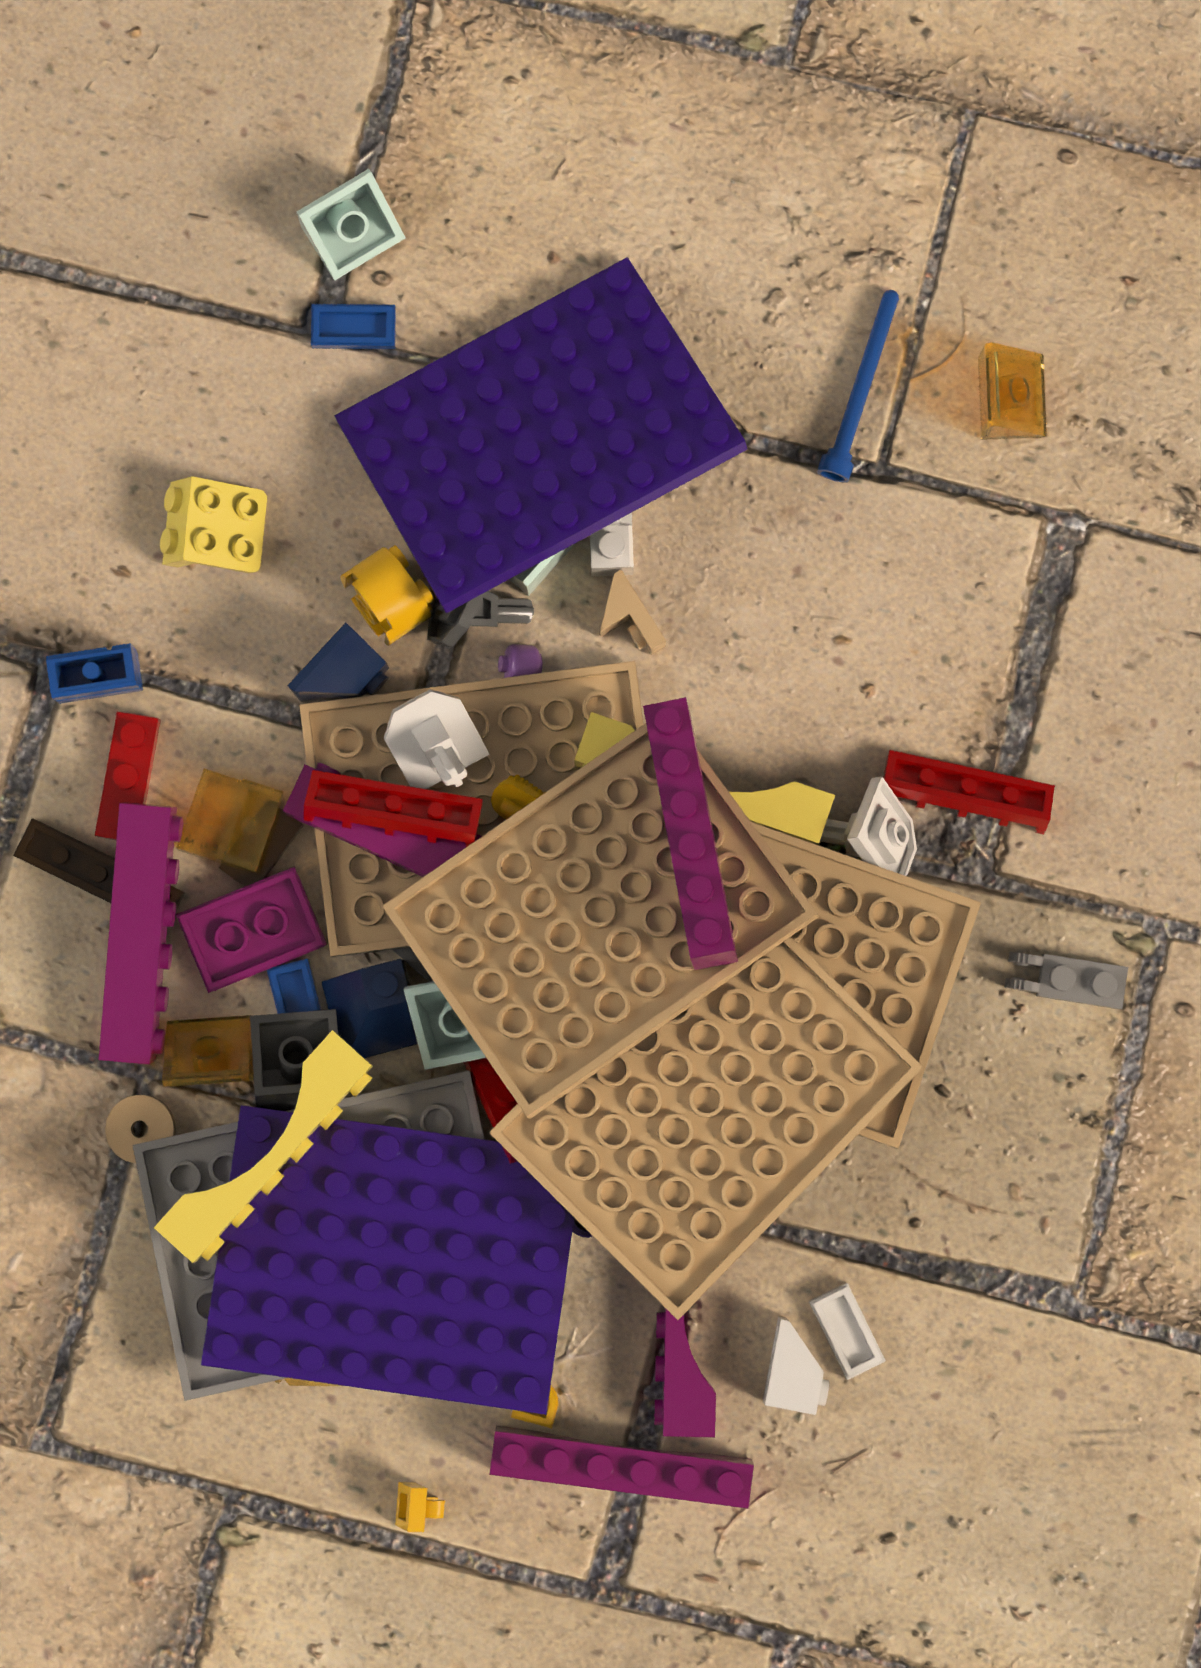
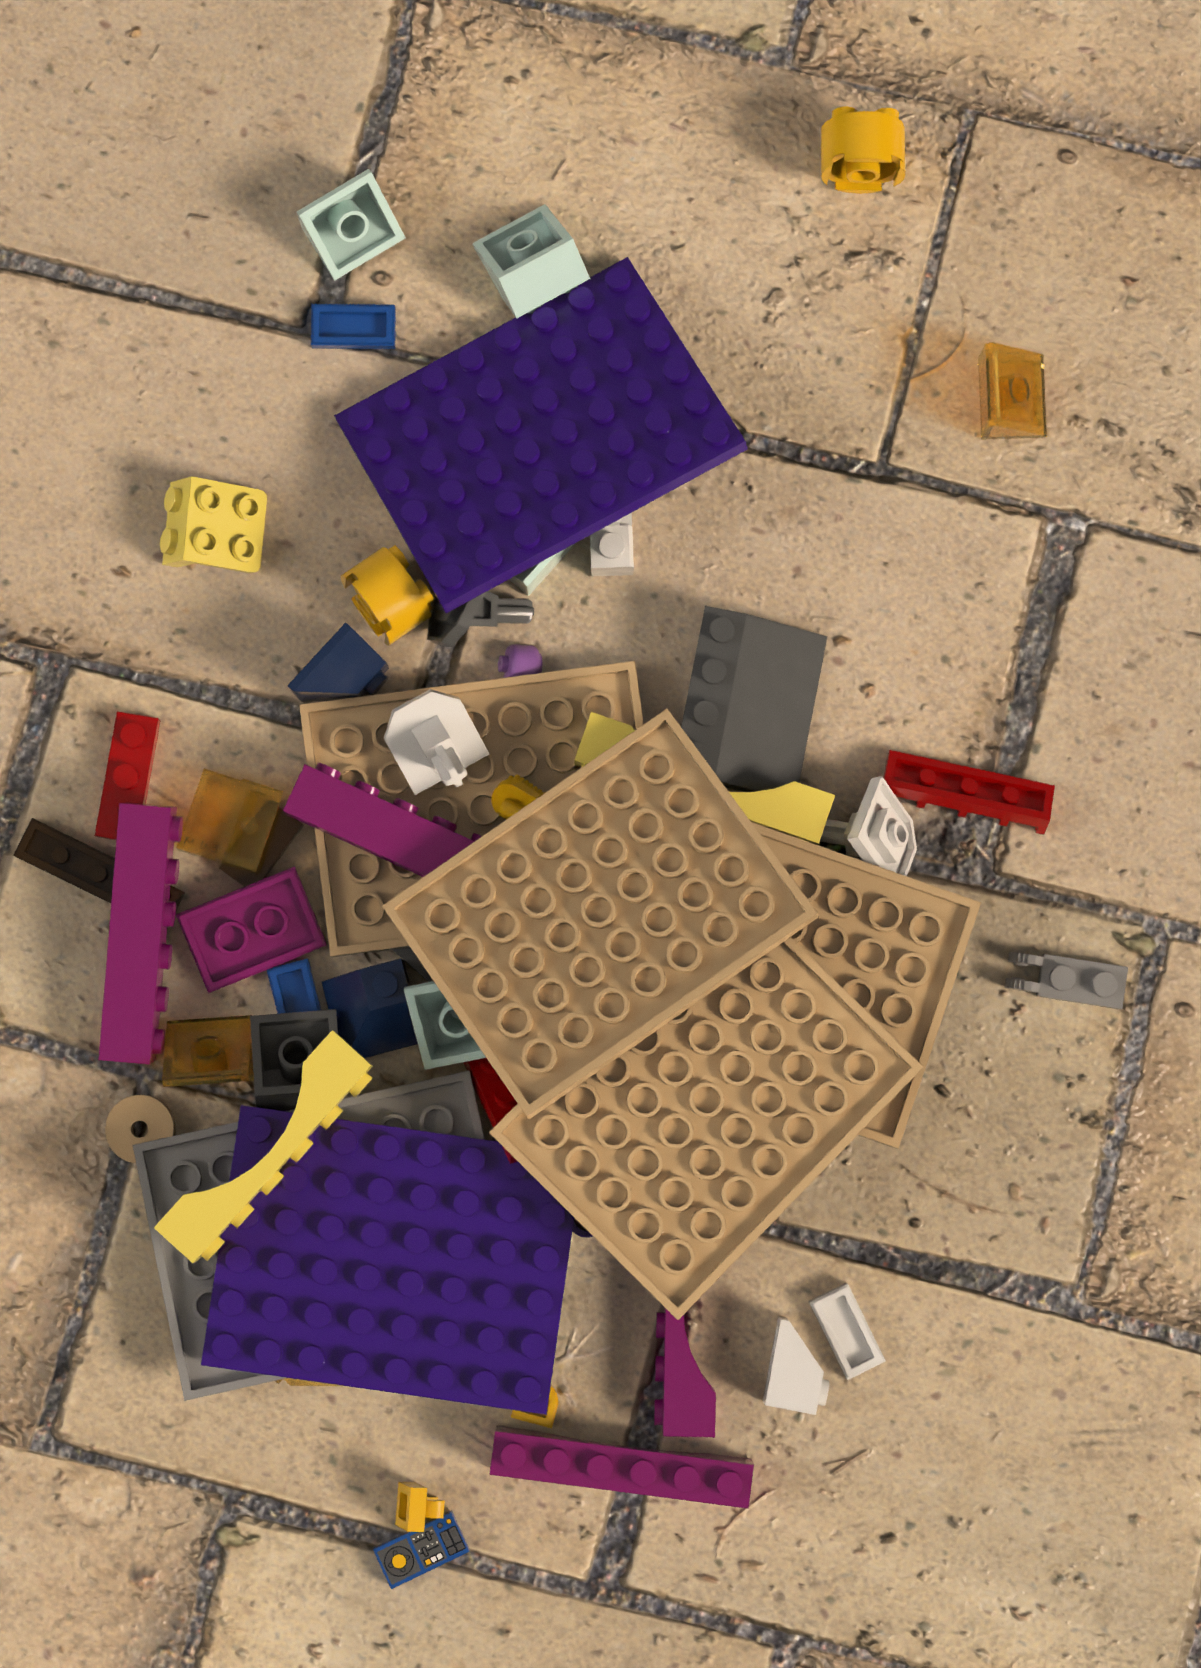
blue brick [46,643,143,704] -> none
red hinge [304,770,483,847] -> none
tan slope [600,570,666,655] -> none
magenta brick [643,697,738,970] -> none
blue piece [817,290,899,483] -> none
none -> tile [373,1510,470,1589]
none -> light aqua slope [472,204,590,318]
none -> dark grey slope [681,606,828,792]
none -> yellow brick [821,106,905,194]

